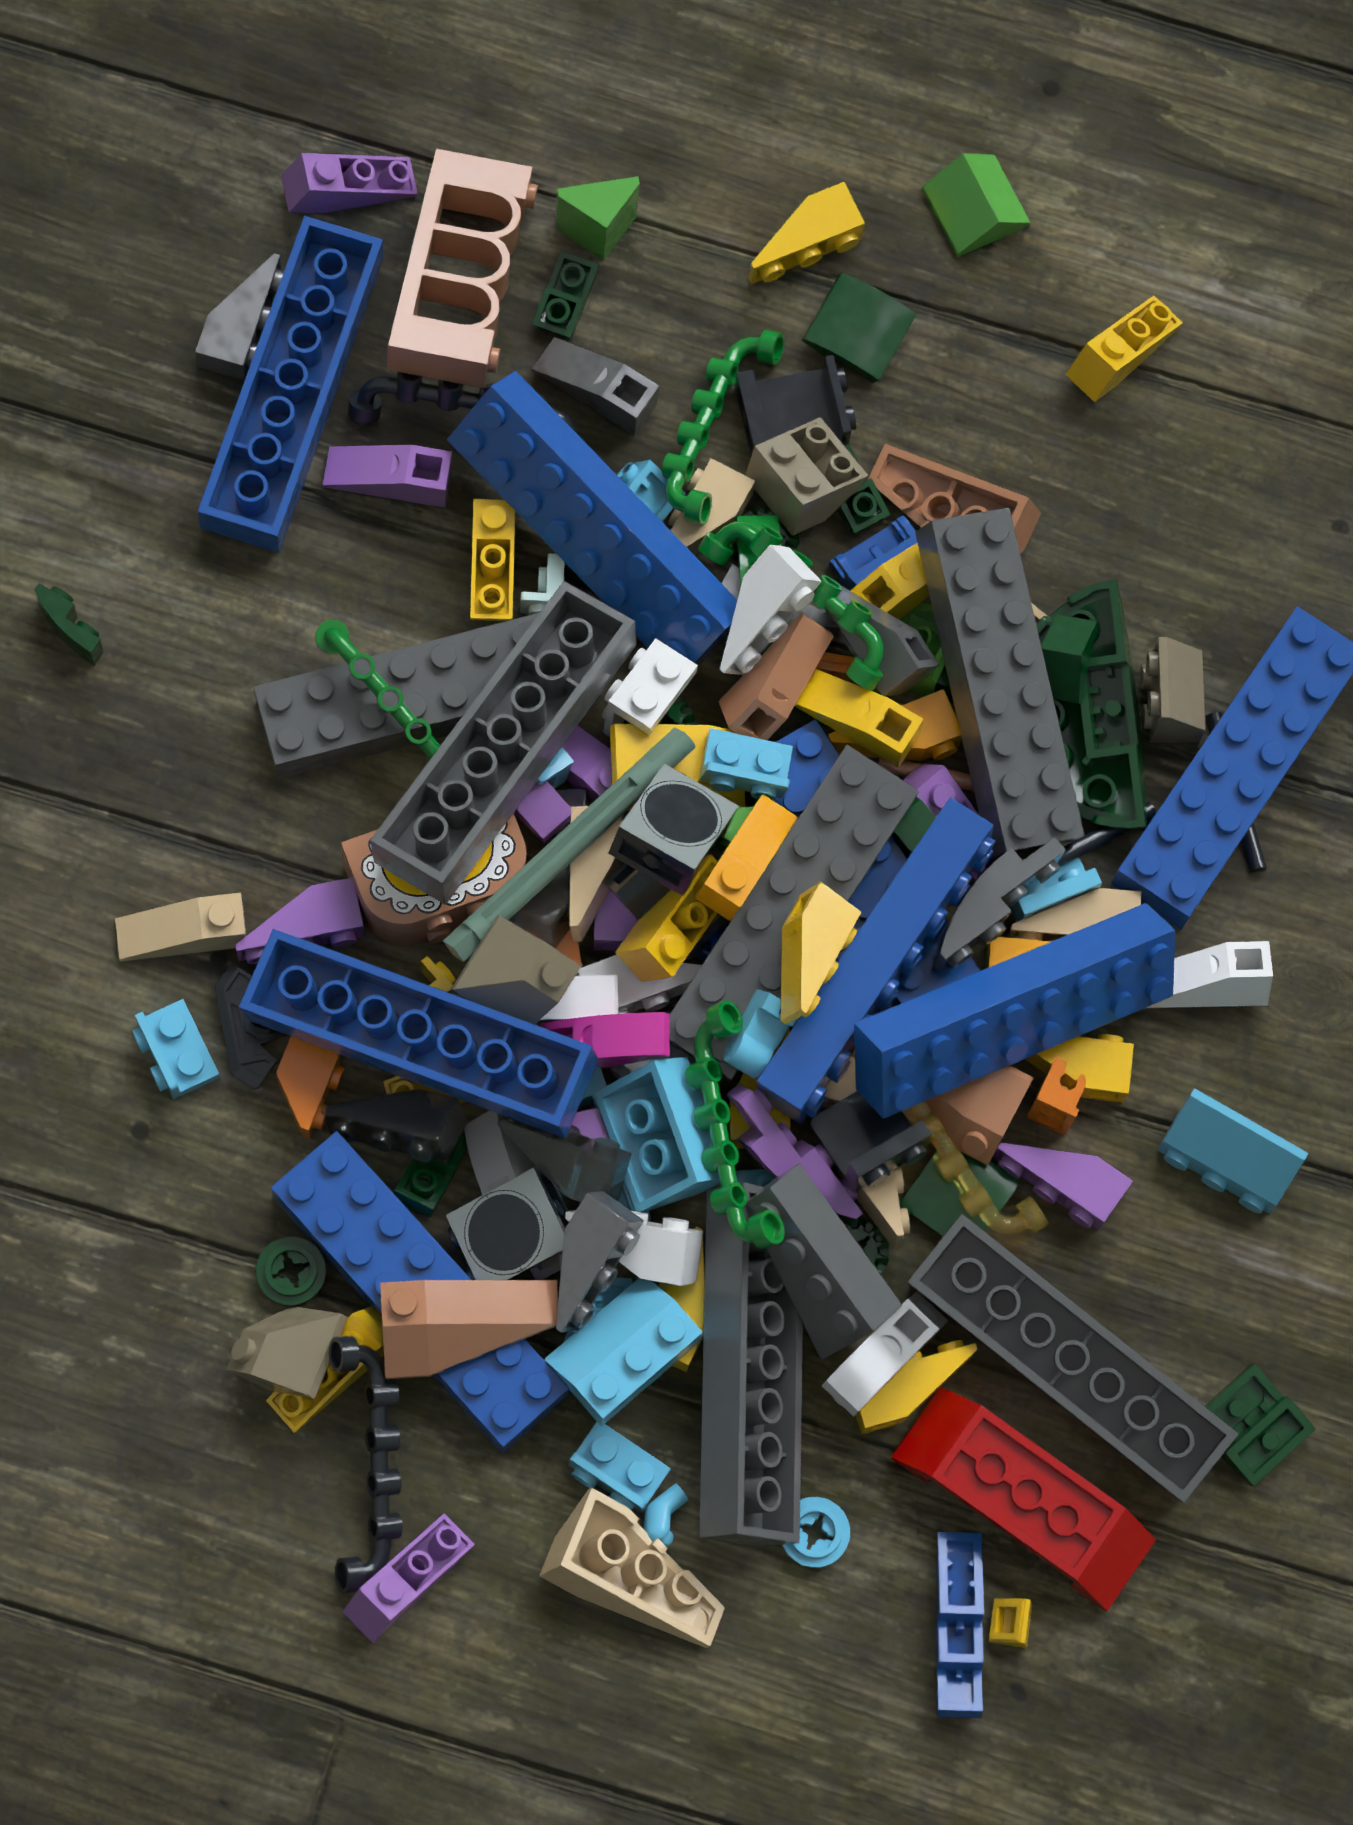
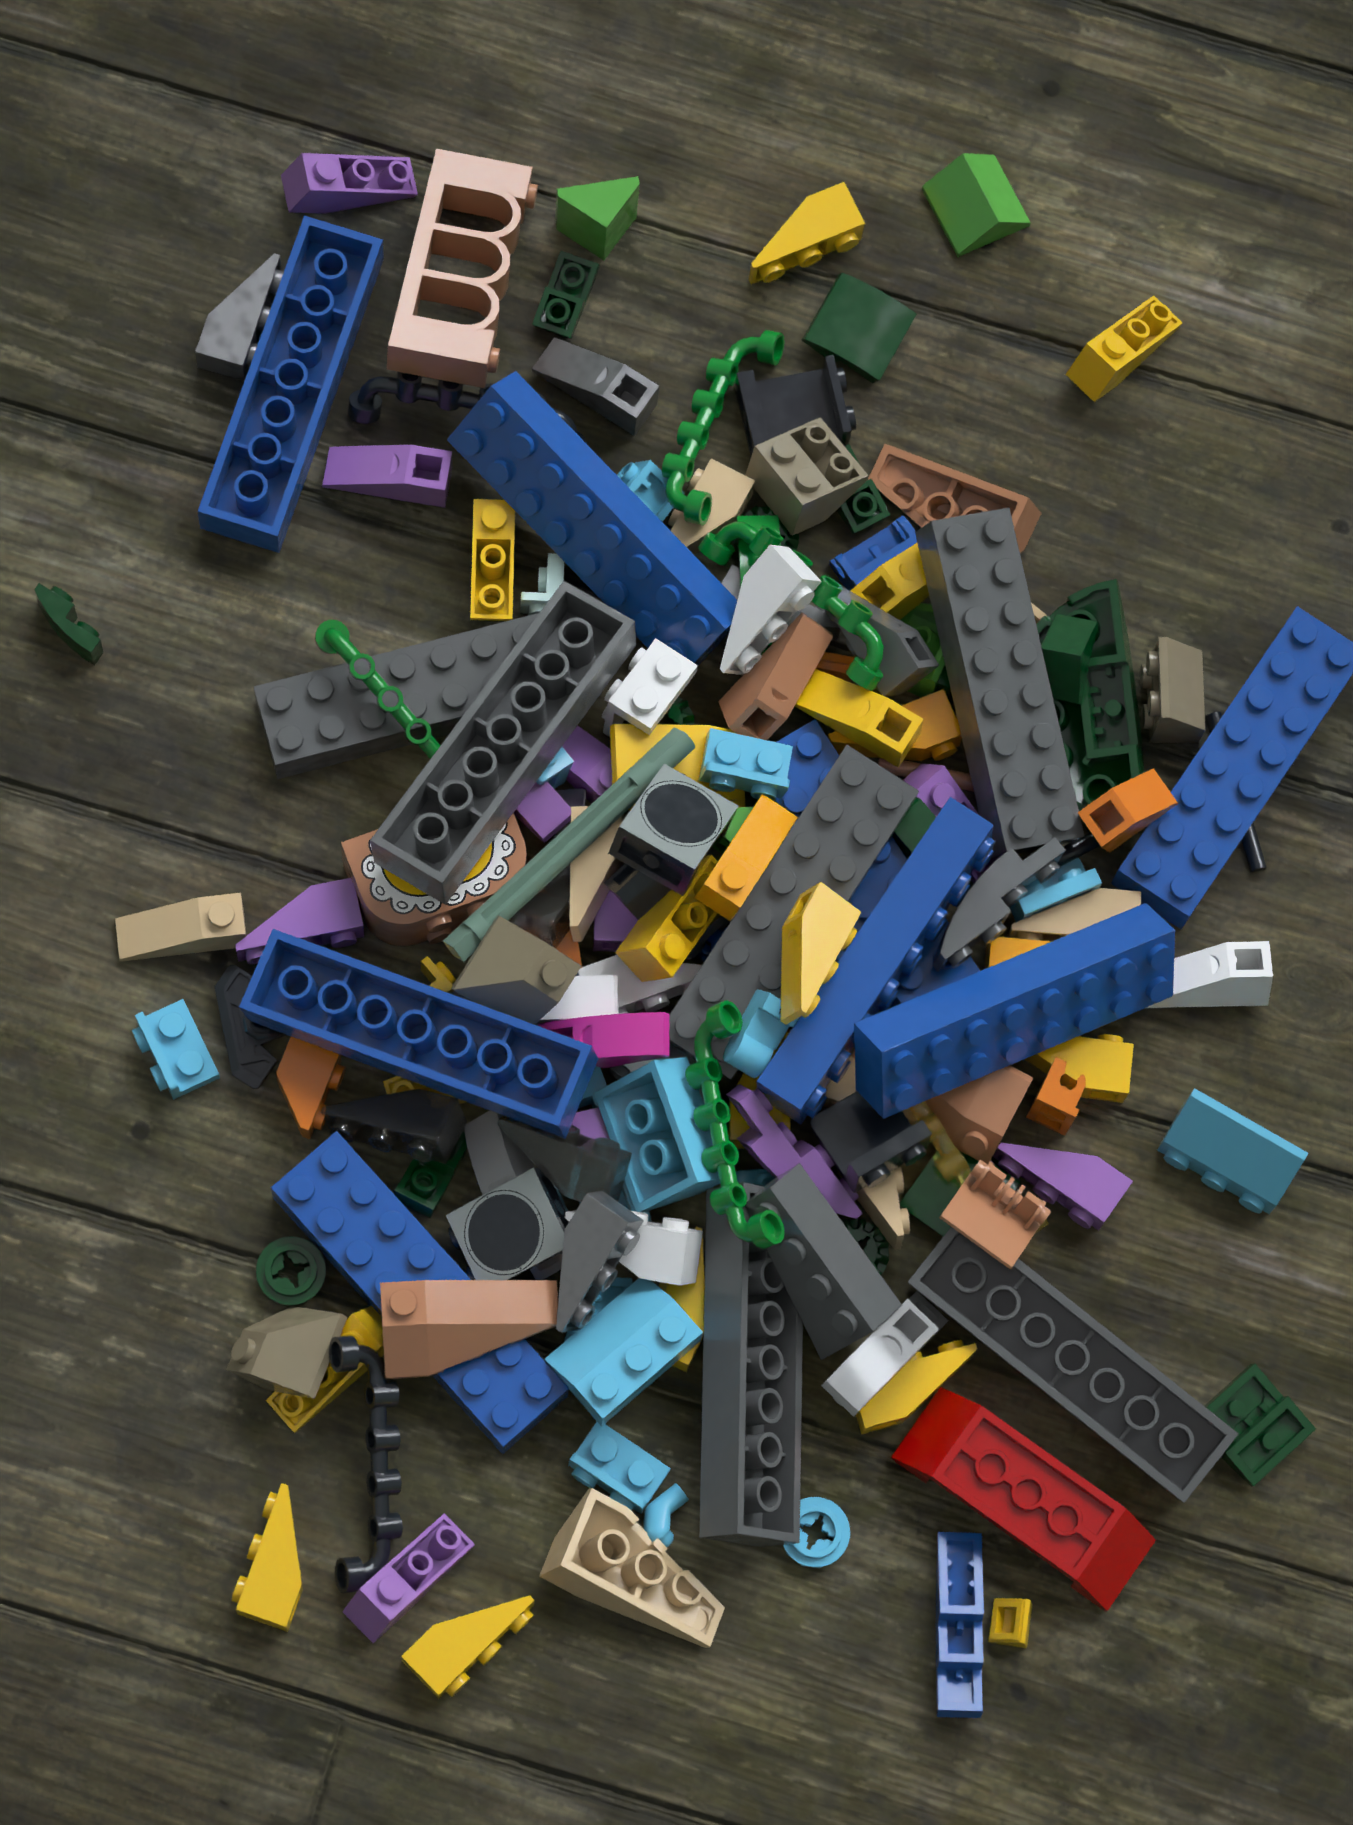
none -> yellow slope [231,1483,303,1632]
none -> yellow slope [401,1596,535,1699]
none -> nougat hinge [939,1160,1051,1270]
none -> orange slope [1078,768,1179,853]

